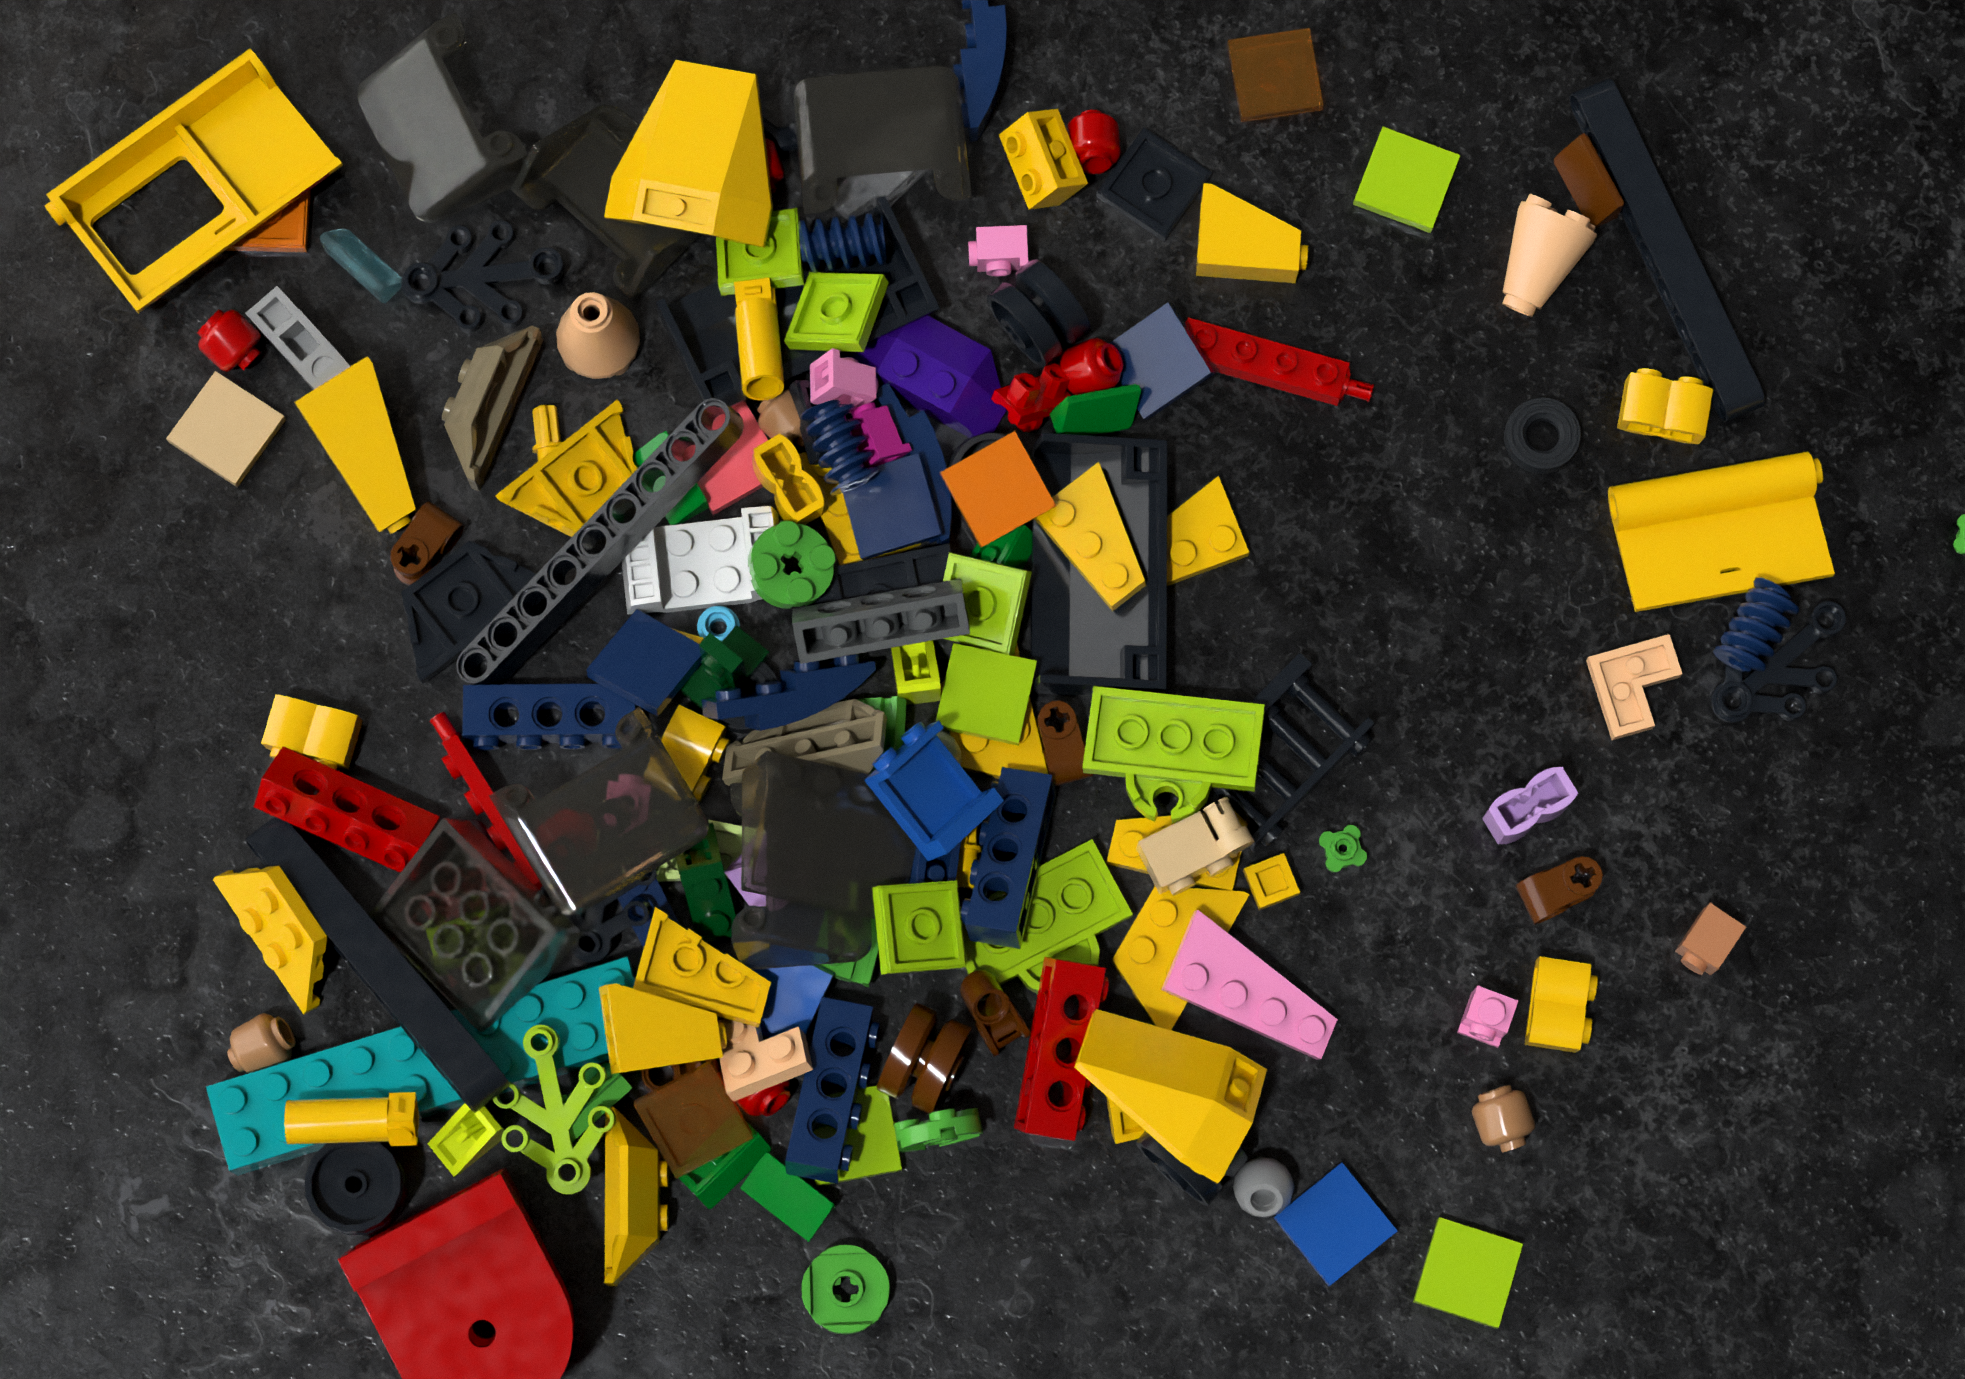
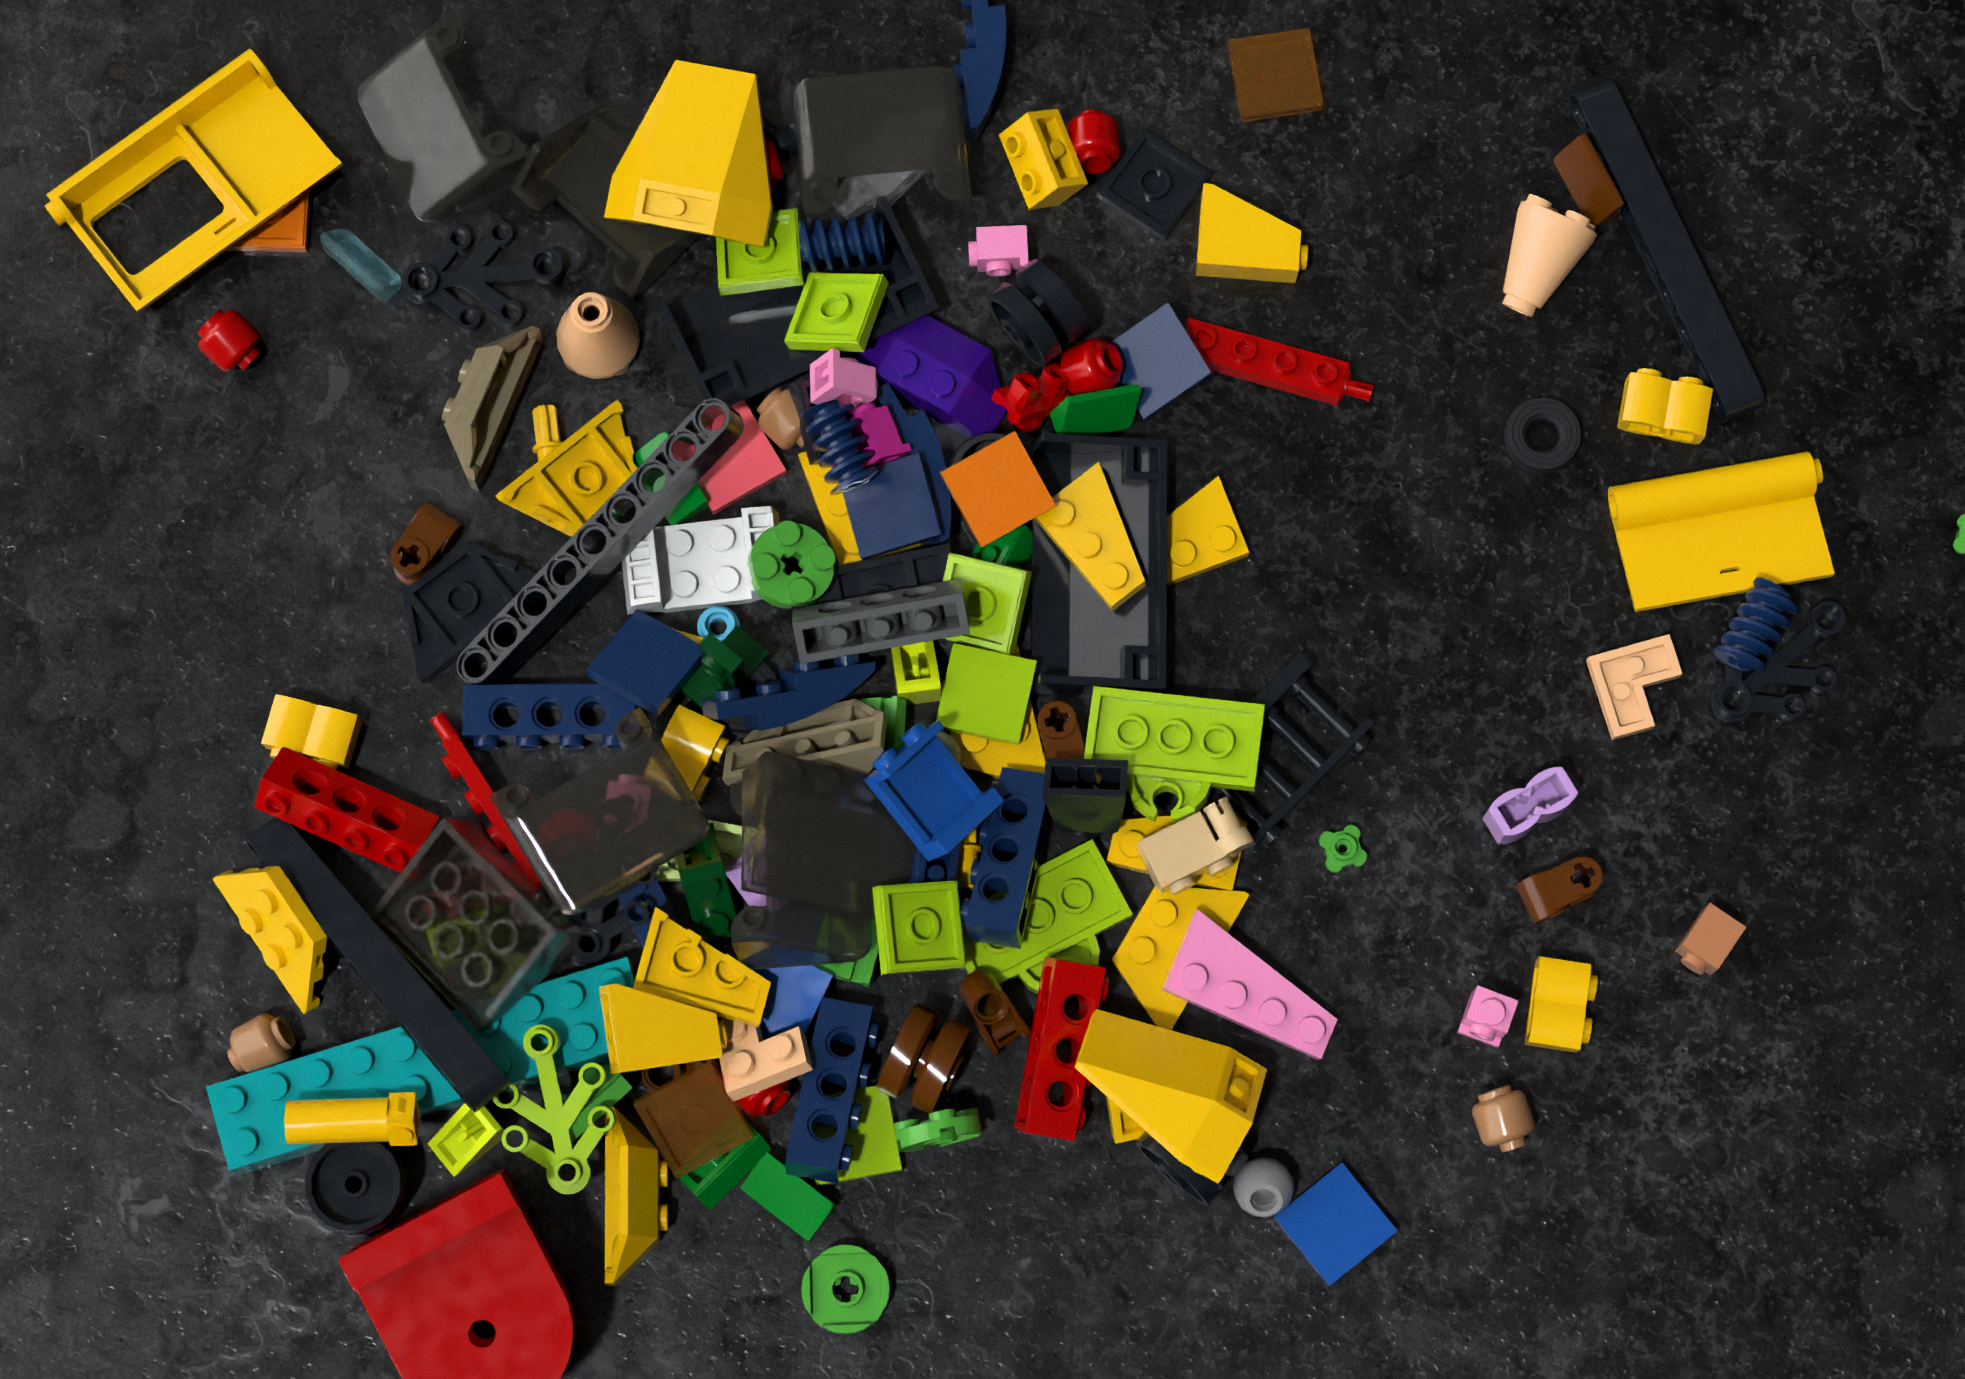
tan tile [166,371,286,487] -> none
light grey slope [245,286,390,414] -> none
yellow slope [294,356,416,534] -> none
yellow piece [734,277,784,400] -> none
yellow brick [752,434,824,525] -> none
yellow plate [1243,853,1300,911] -> none
lime tile [1353,127,1460,233] -> none
lime tile [1413,1217,1523,1329] -> none
none -> black torso [1043,758,1129,839]

